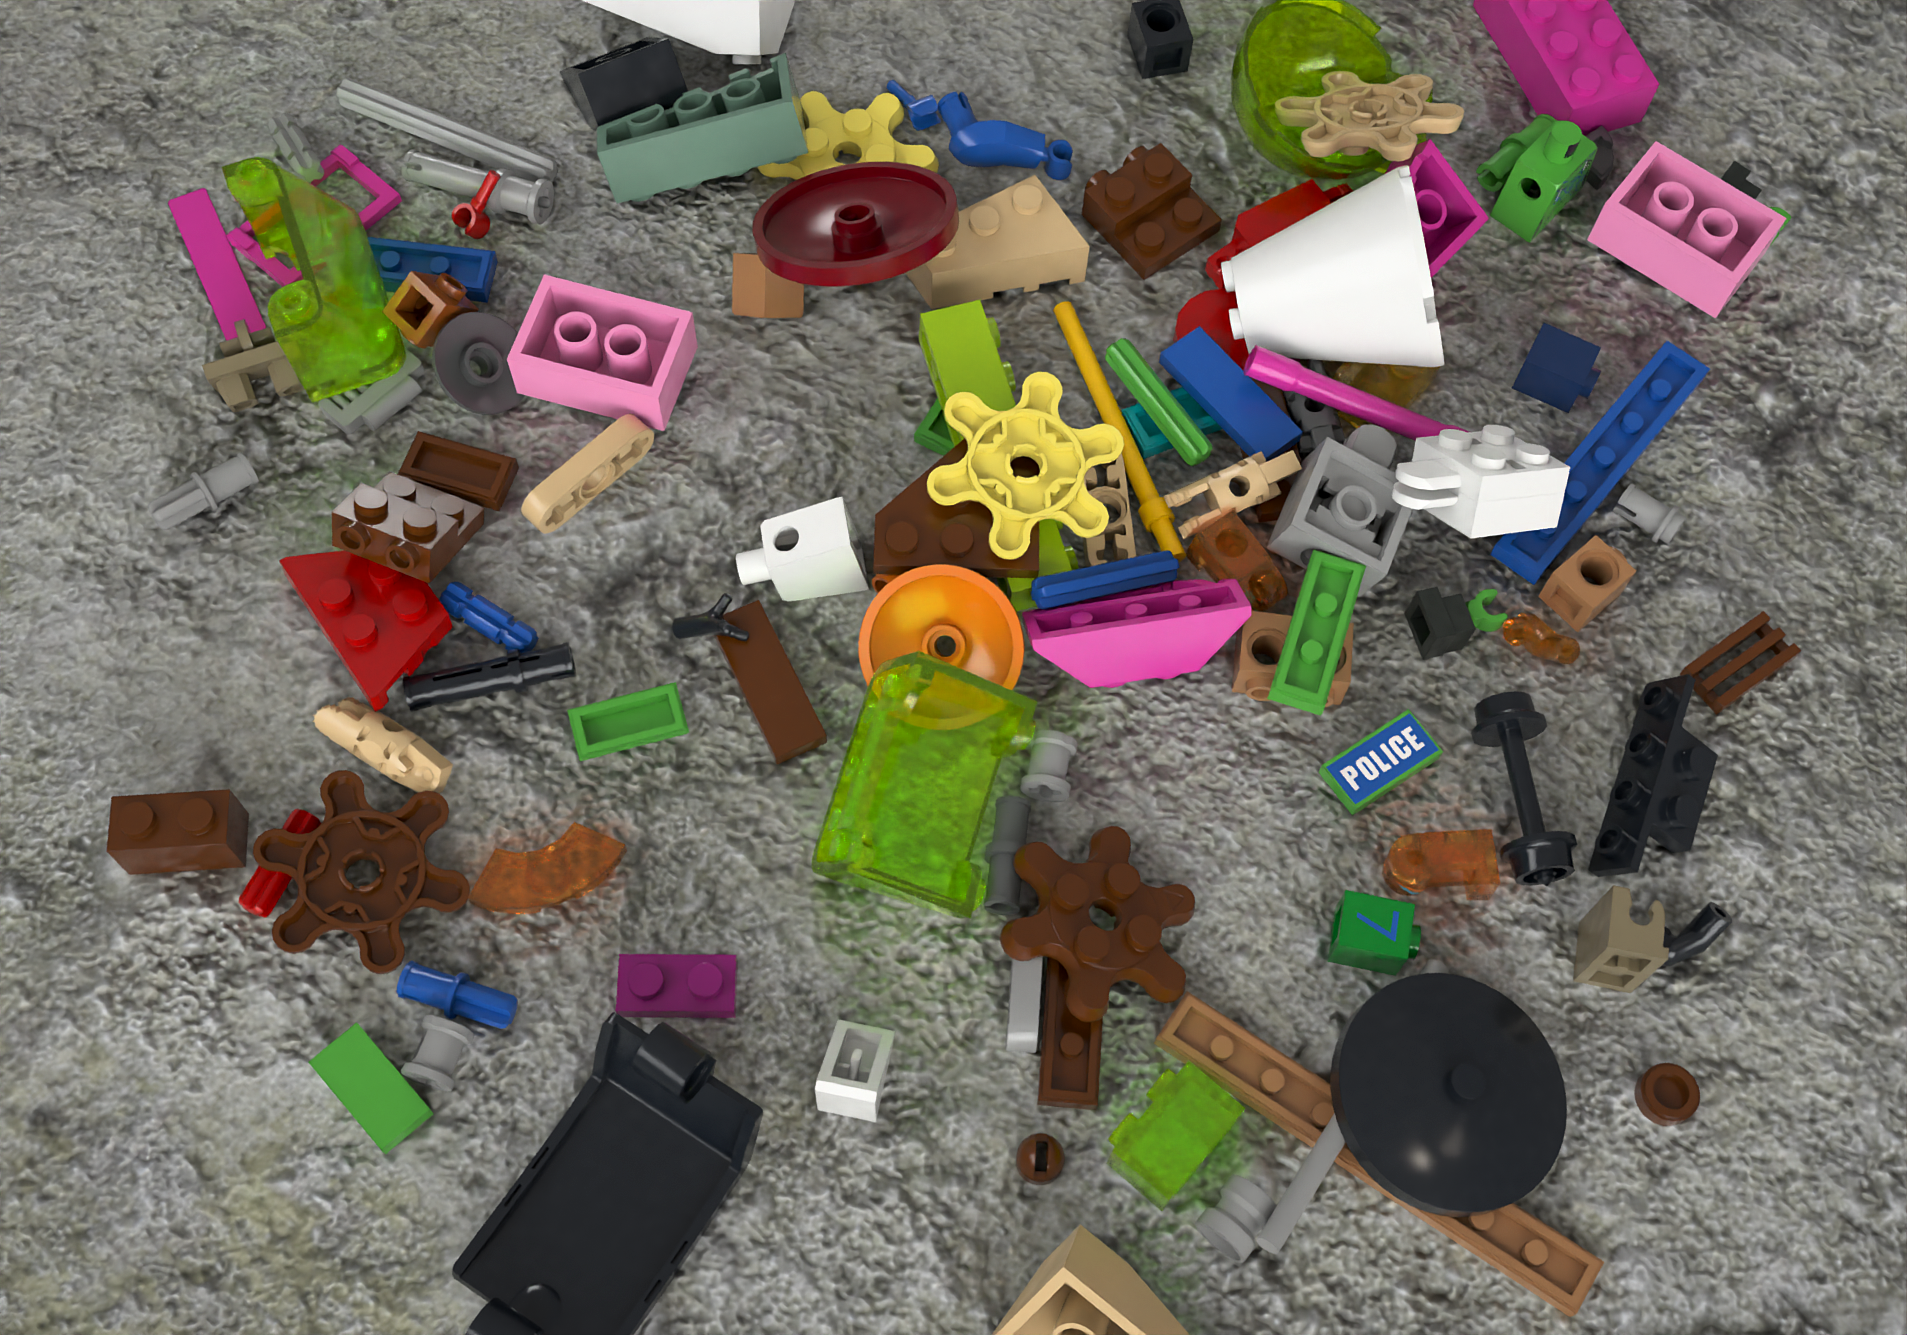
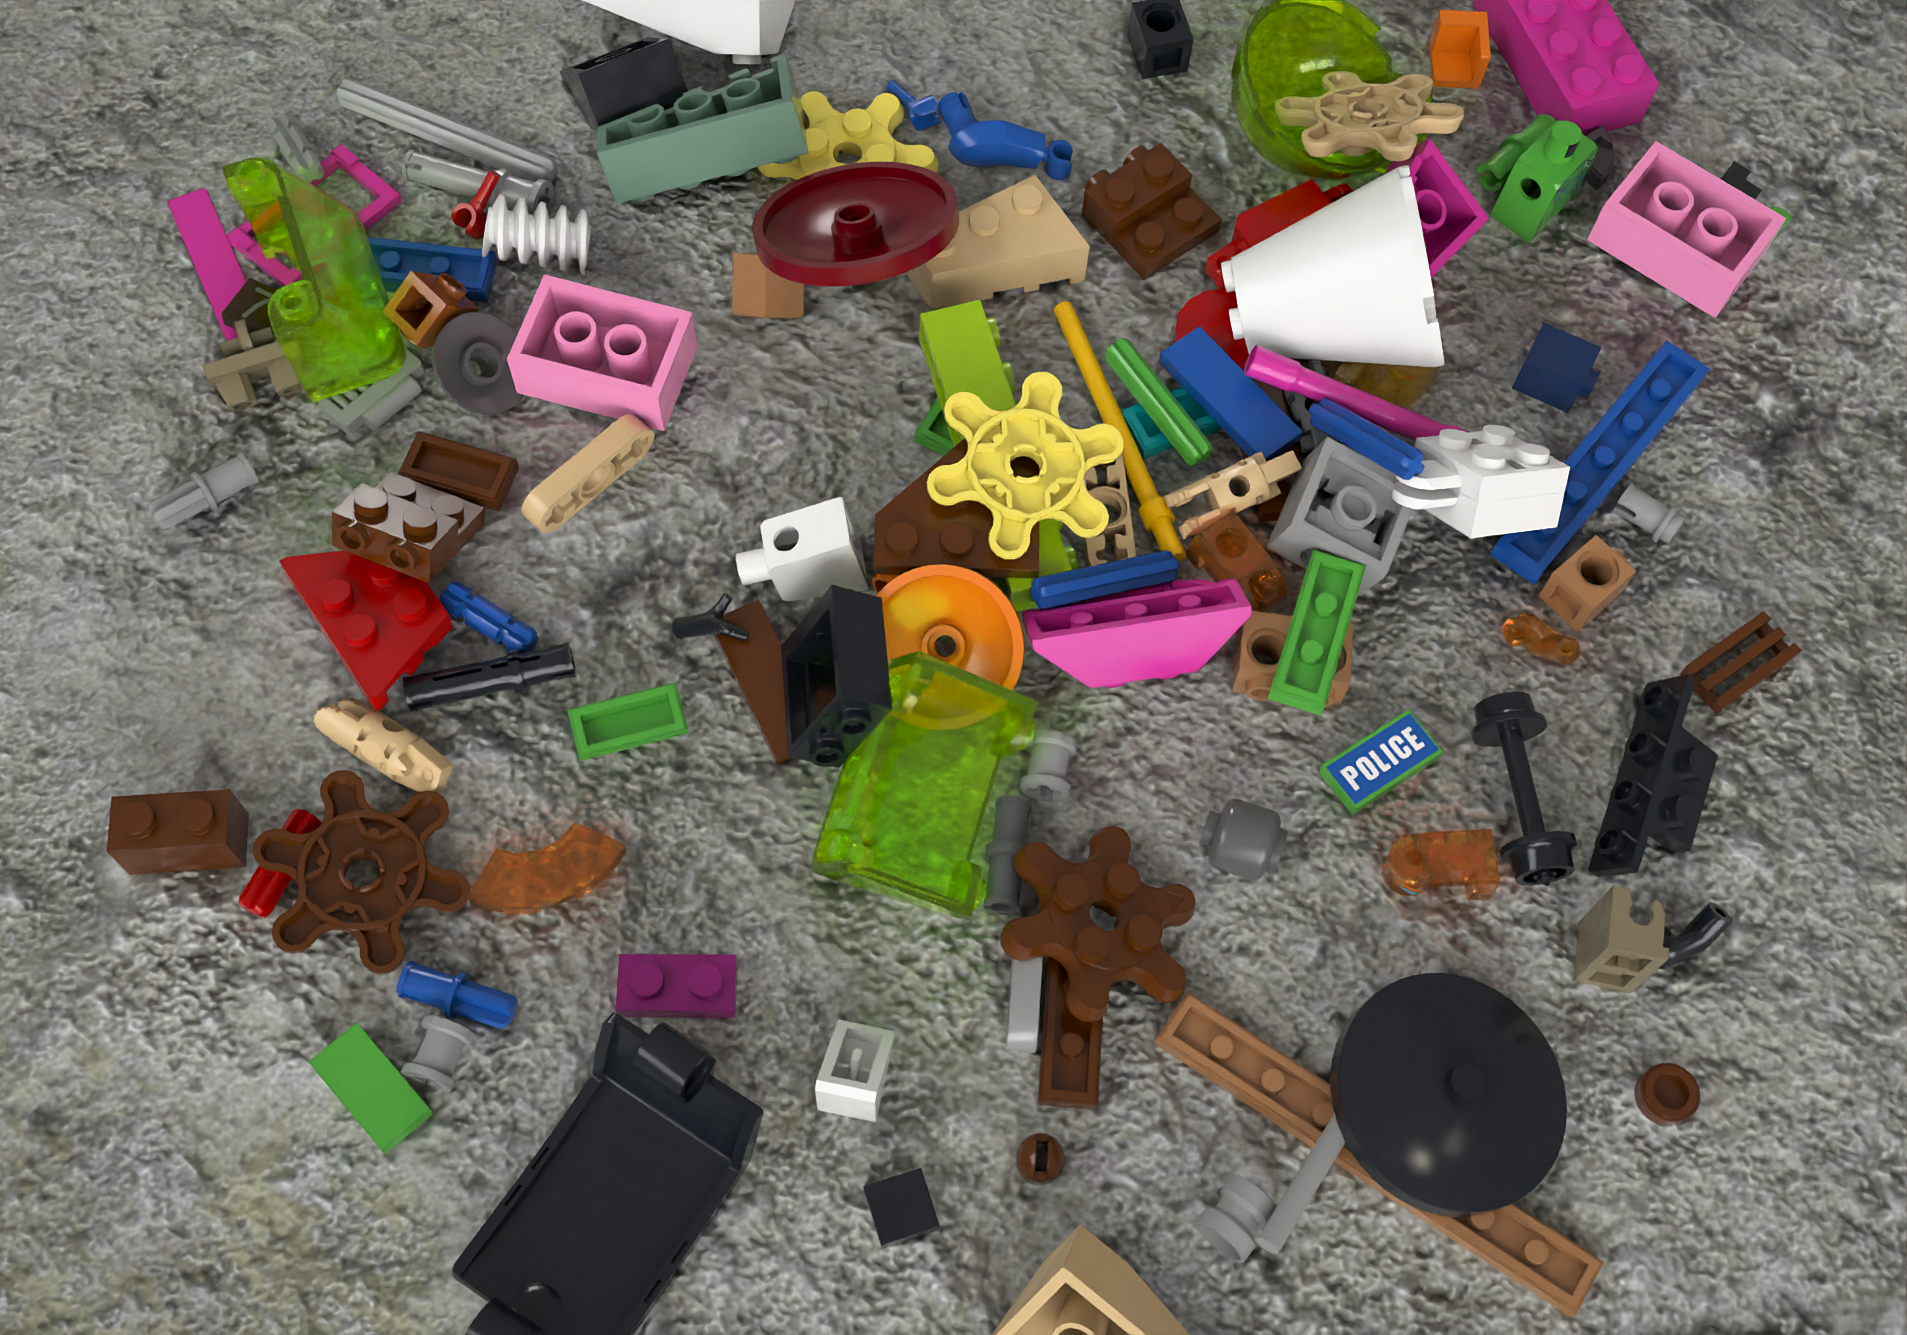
clear neon green brick [1106,1061,1246,1211] -> none
green brick [1327,890,1421,976] -> none
pearl dark grey piece [1404,587,1508,660] -> none
none -> dark brown tile [221,278,297,337]
none -> white piece [482,194,592,275]
none -> black window [781,585,893,768]
none -> black tile [863,1168,940,1249]
none -> dark grey head [1200,799,1288,881]
none -> blue axle [1309,398,1425,480]
none -> orange panel [1429,10,1491,89]

